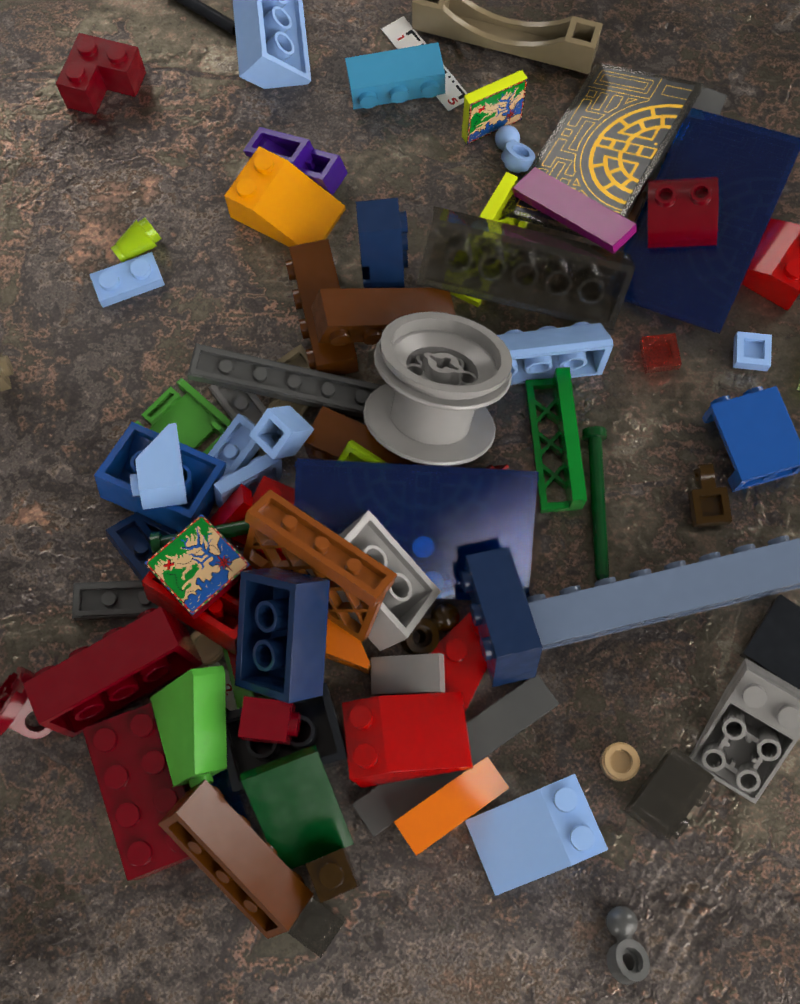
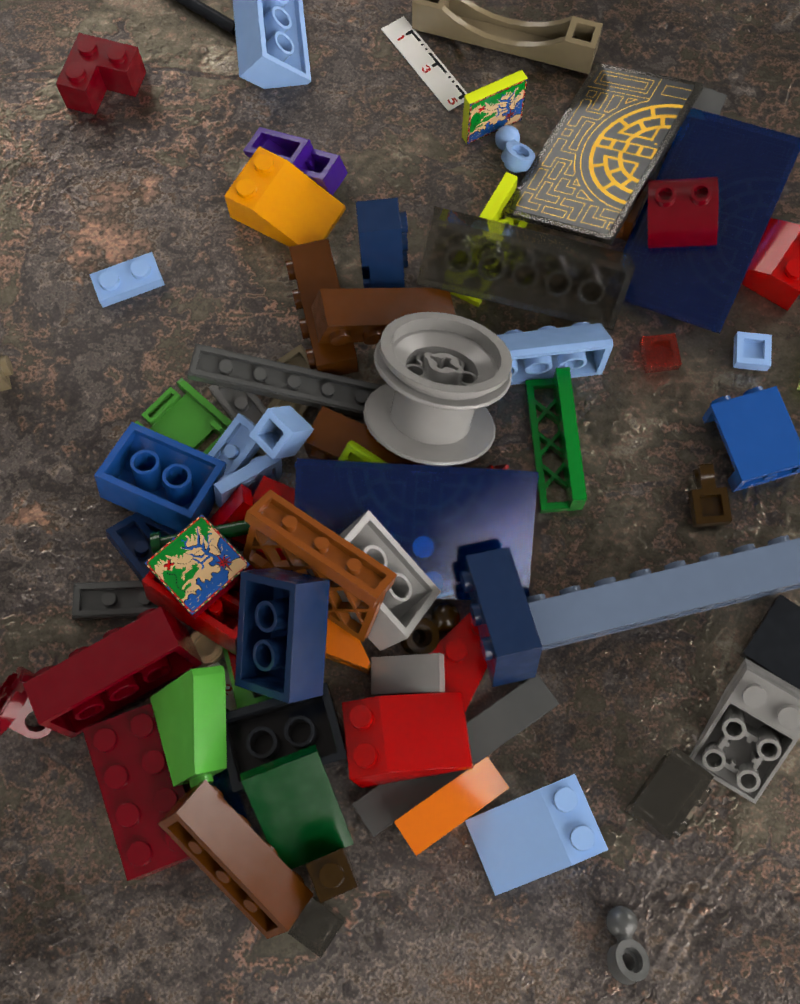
lime cone [111,217,162,262] -> none
light blue slope [130,423,187,510] -> none
dark red brick [238,696,300,745] -> none
dark azure brick [345,42,445,109] -> none
tile [513,167,637,254] -> none
dark green bar [582,426,610,580] -> none
tan tile [600,742,640,782] -> none

